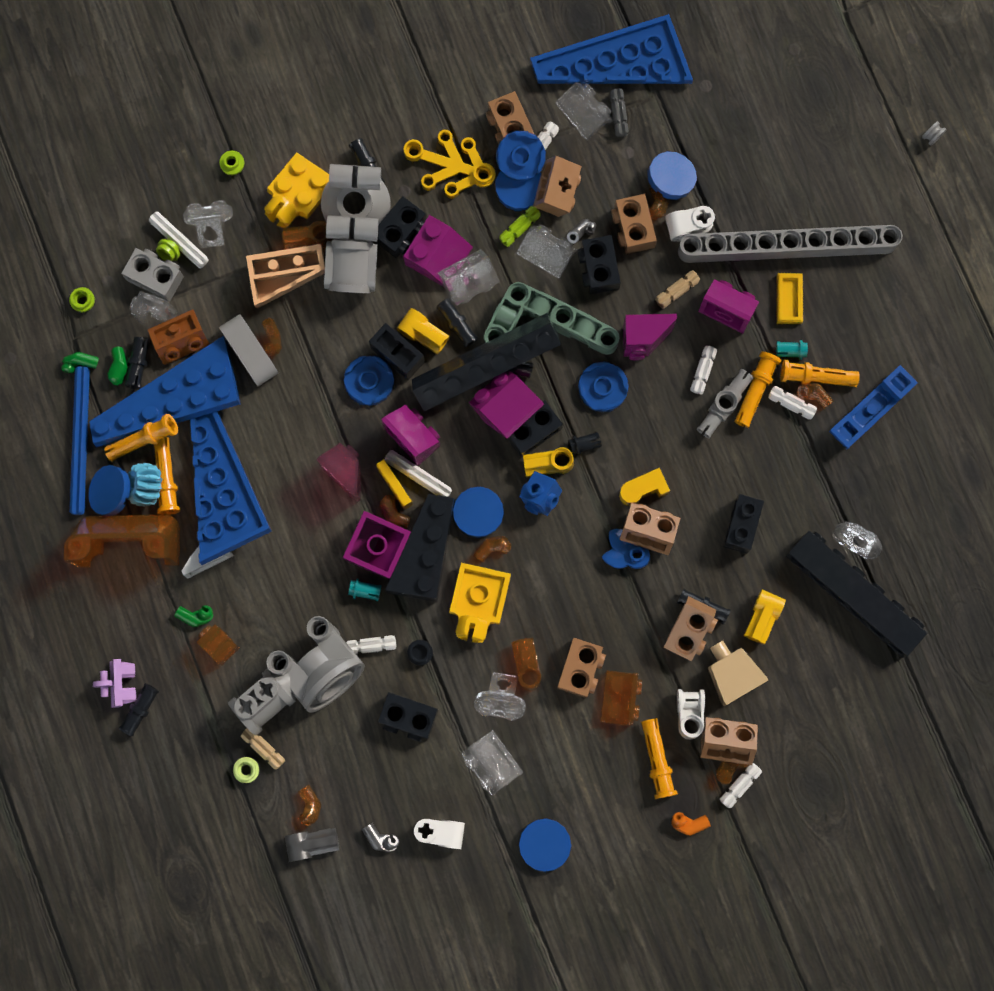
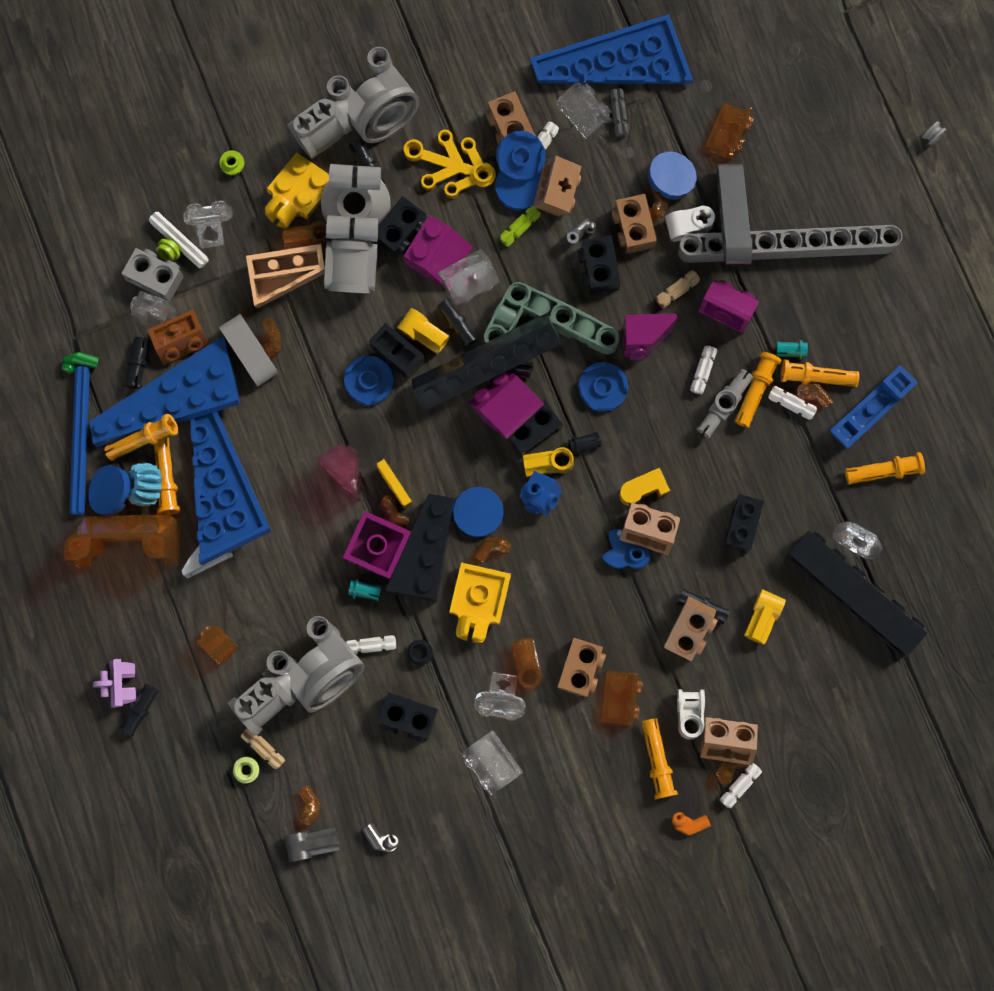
lime plate [69,287,95,312] -> none
green arm [108,346,128,385] -> none
green arm [174,605,213,628] -> none
magenta slope [381,405,440,466] -> none
white axle [384,450,452,497] -> none
white piece [414,819,465,849] -> none
clear bracket [516,225,577,279] -> none
blue tile [519,819,571,872] -> none
tan torso [708,641,768,706] -> none
yellow tile [776,273,803,324] -> none
none -> light grey piece [287,47,419,159]
none -> clear orange bracket [705,102,754,159]
none -> dark grey beam [716,164,752,264]
none -> light orange pin [845,452,925,485]

